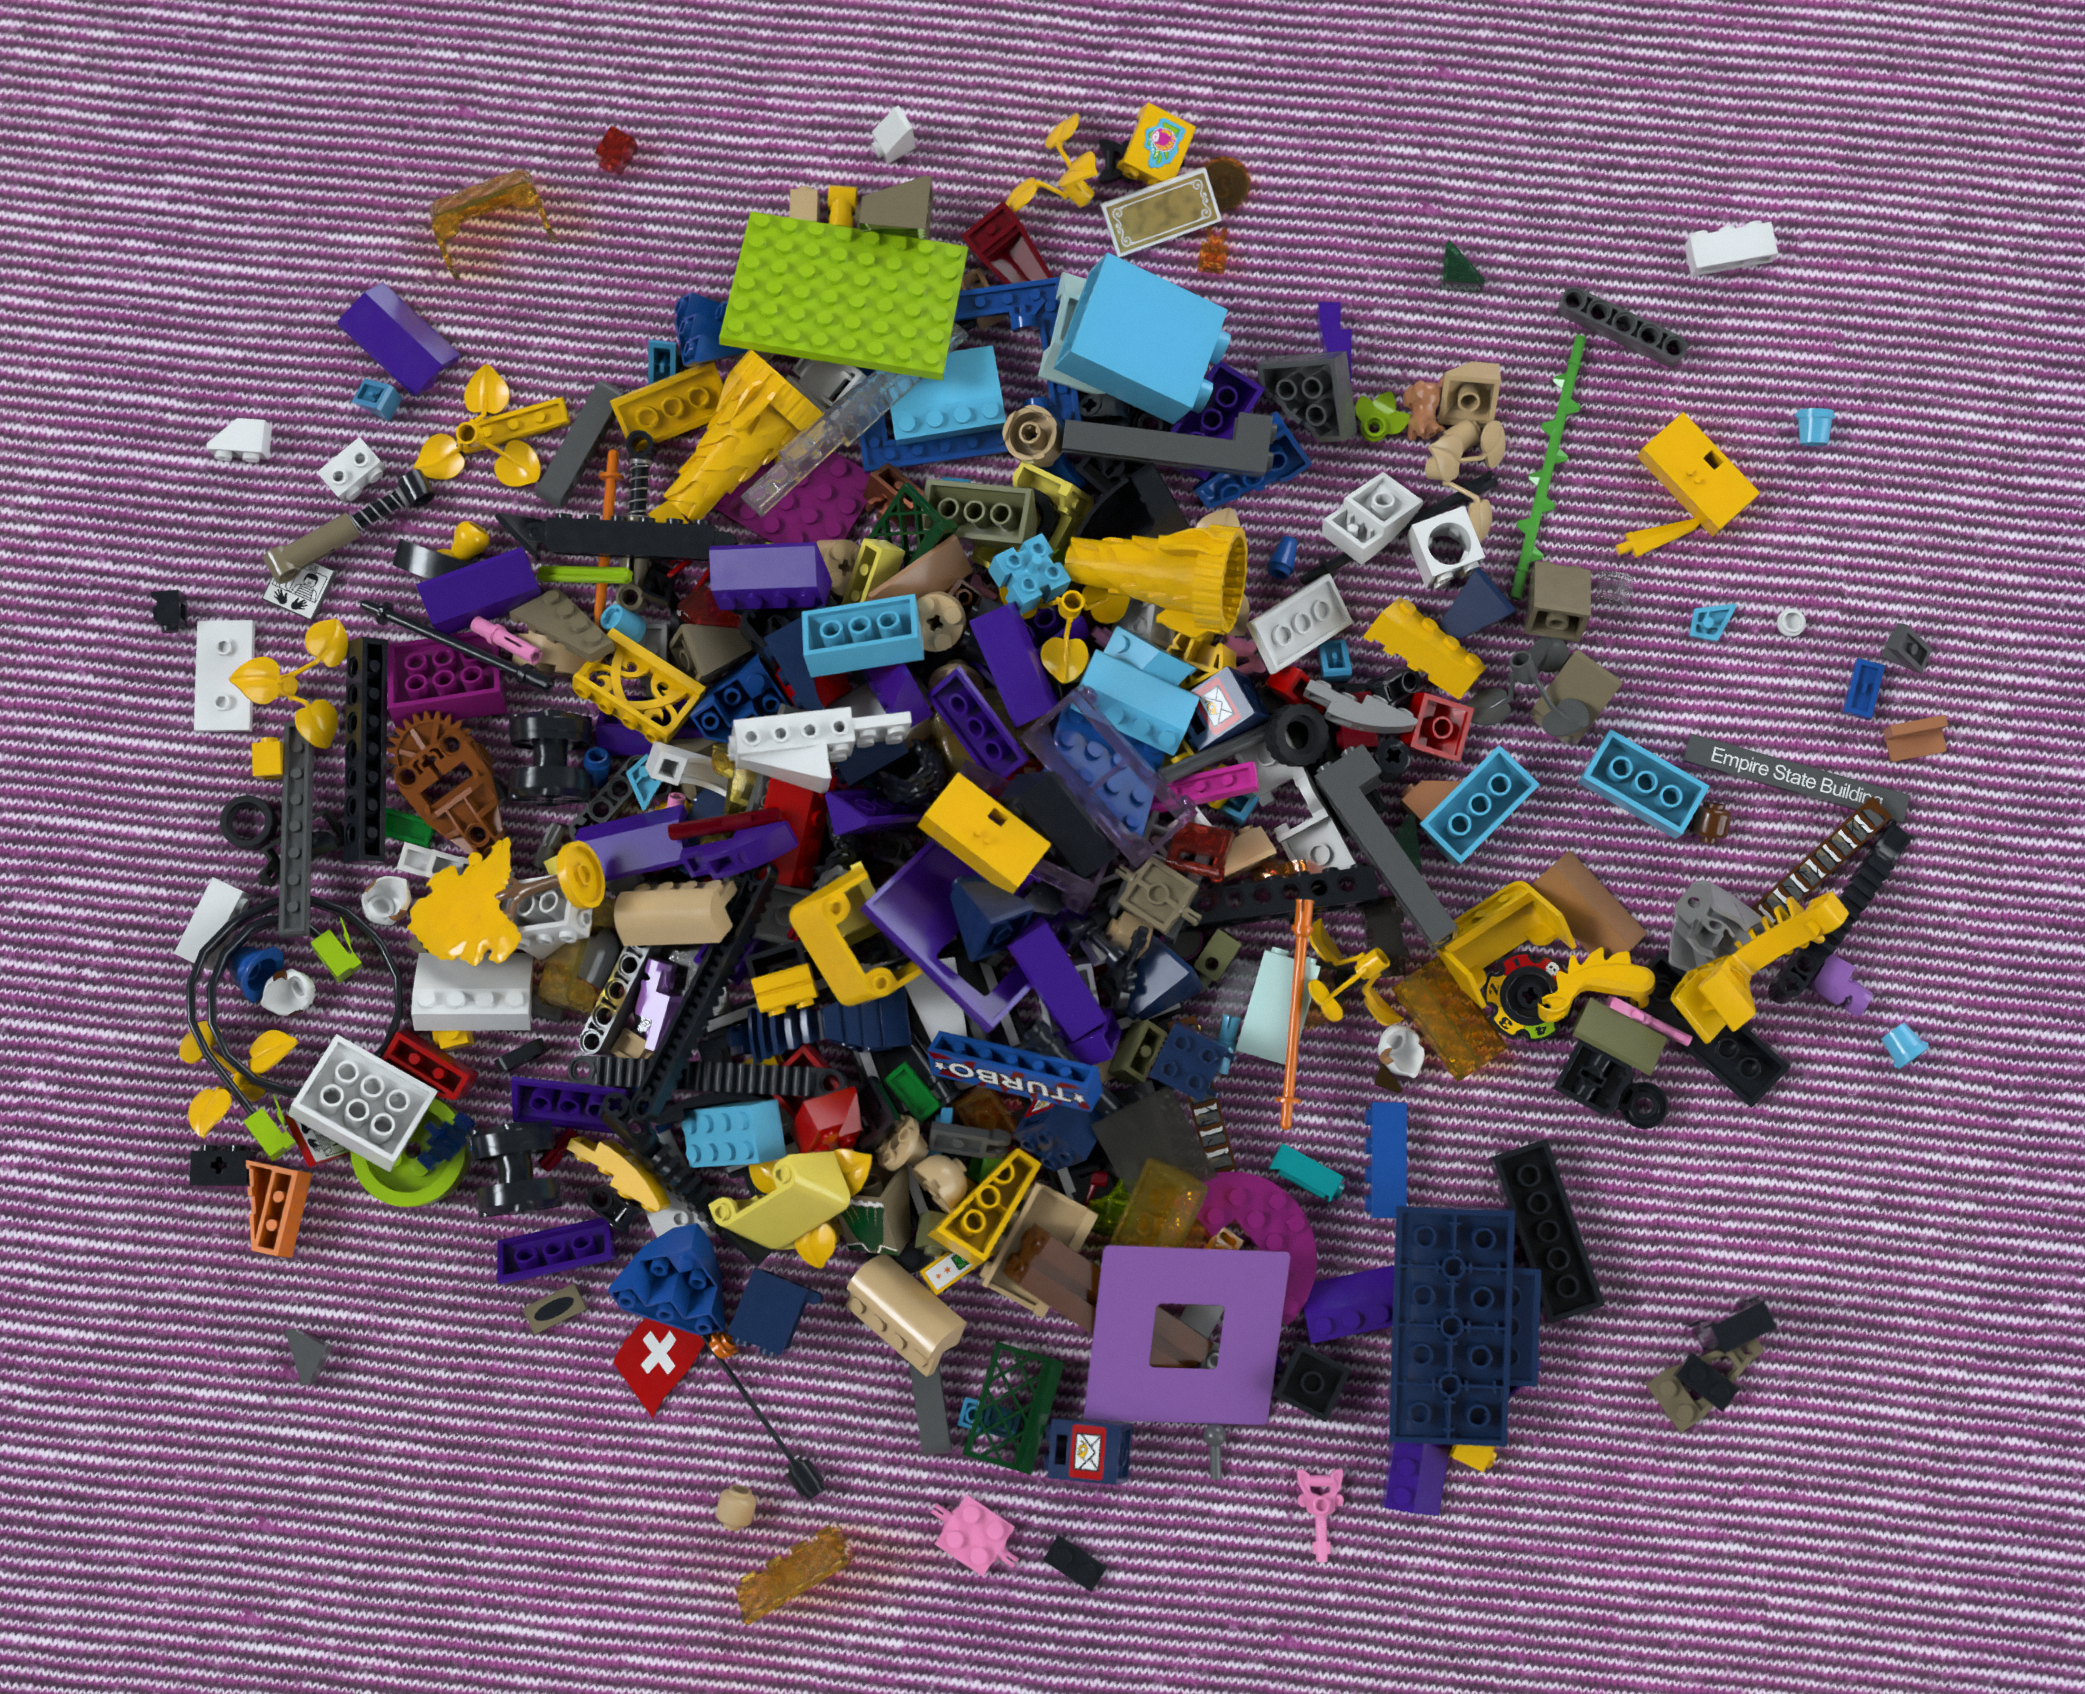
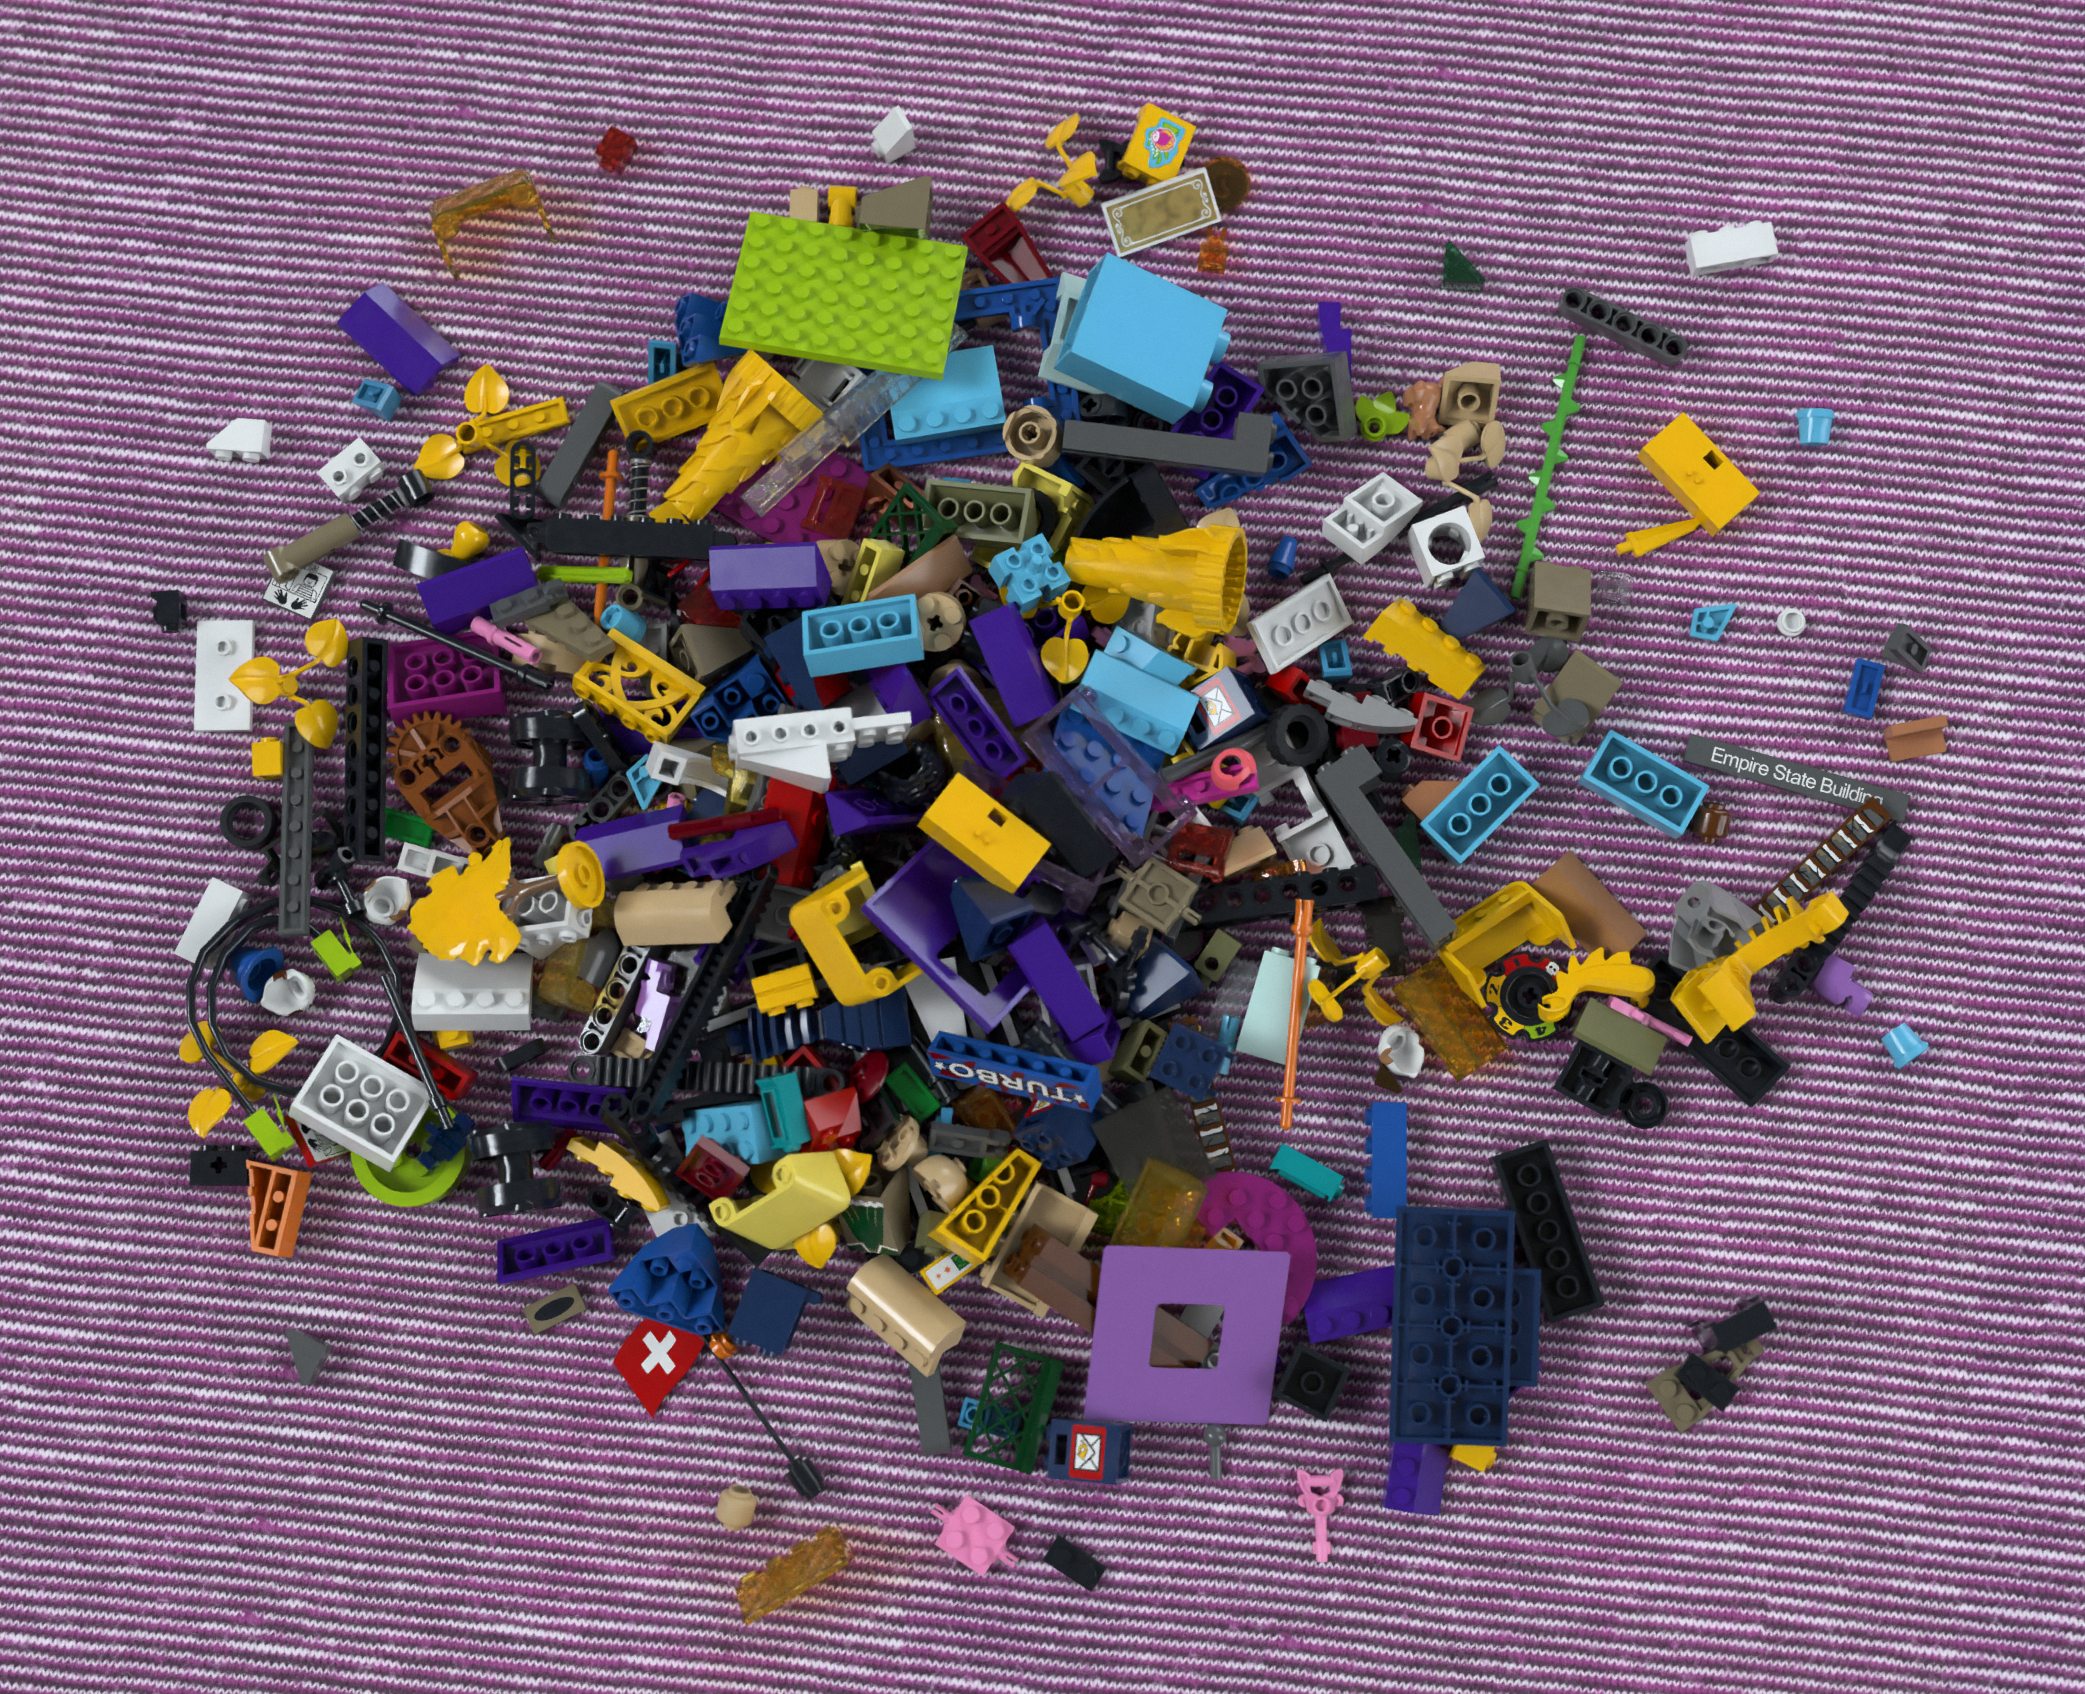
none -> black bar [314,846,367,920]
none -> black bar [379,973,455,1132]
none -> dark grey hinge [489,578,568,629]
none -> black beam [509,441,536,523]
none -> black beam [572,699,630,772]
none -> dark red plate [675,1135,750,1201]
none -> teal window [755,1071,812,1152]
none -> clear red plate [800,475,867,540]
none -> dark red dish [847,1050,889,1103]
none -> coral piece [1211,748,1256,791]

